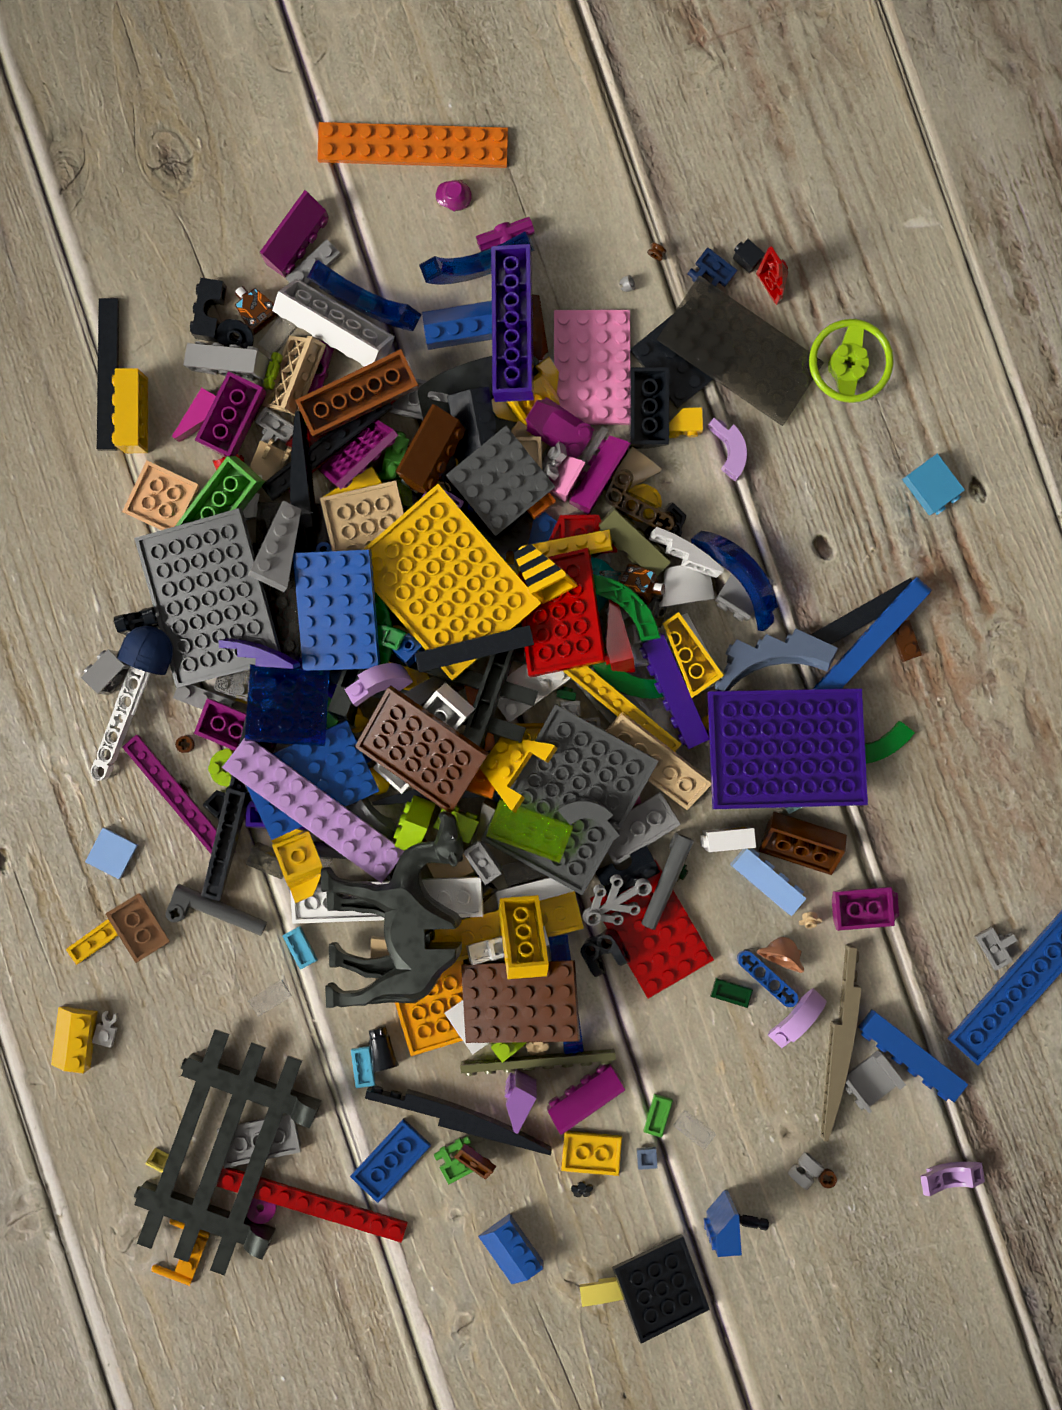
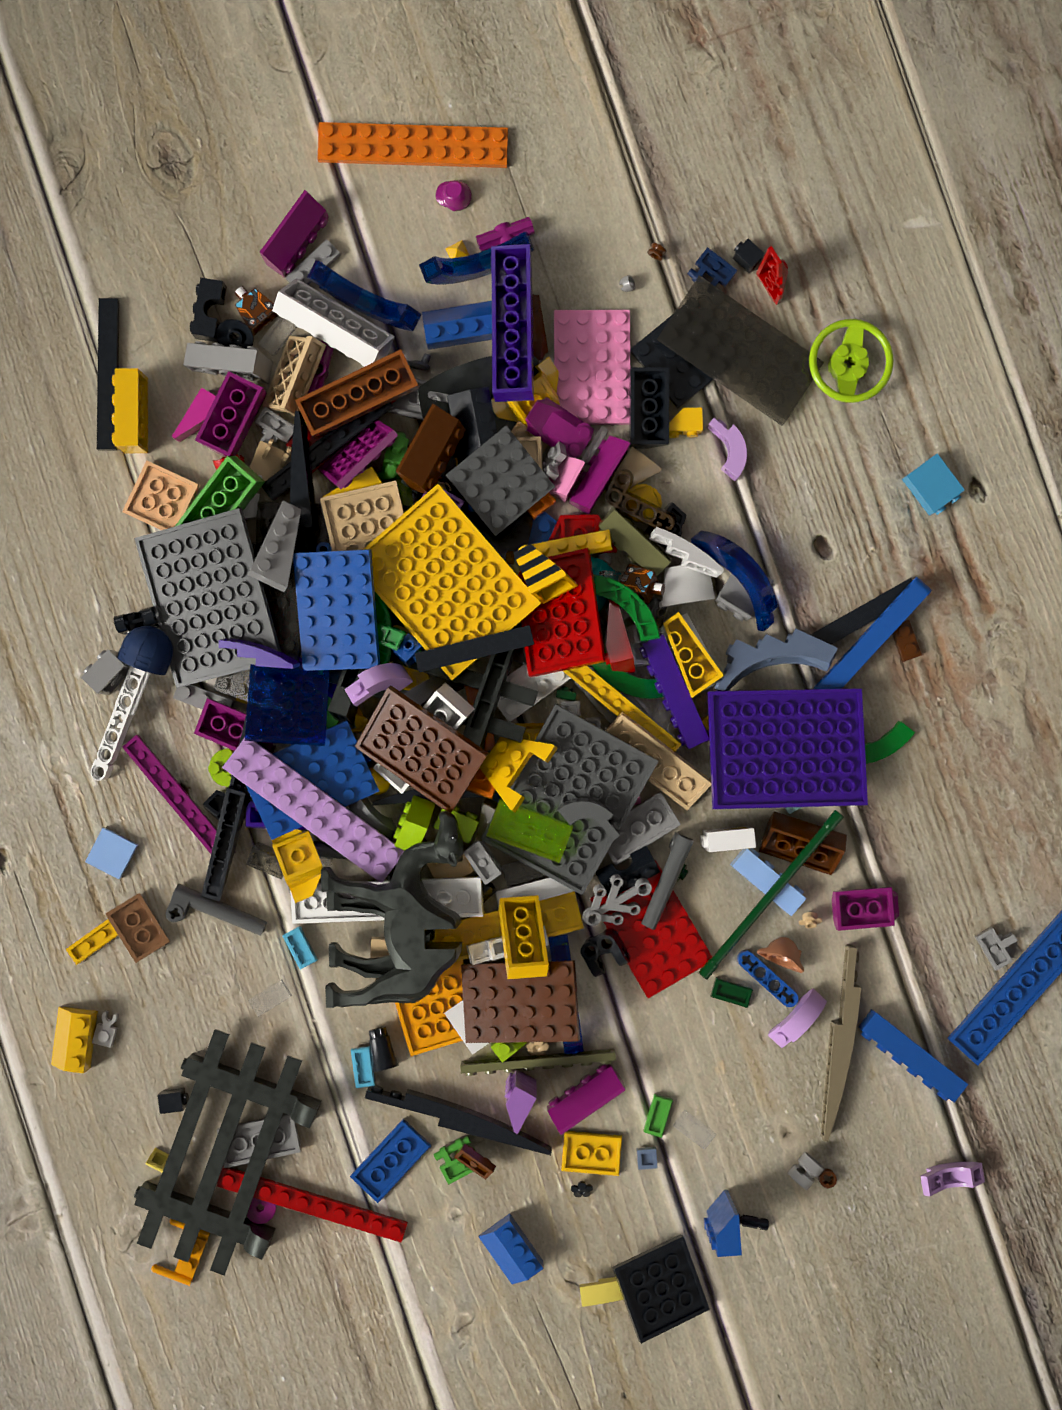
reddish brown bush [175,736,195,753] -> none
lime axle [262,352,283,390] -> none
light grey panel [844,1050,906,1114] -> none
none -> black brick [157,1088,189,1114]
none -> dark grey bar [407,353,431,370]
none -> yellow slope [445,240,471,266]
none -> dark green piece [699,810,844,980]

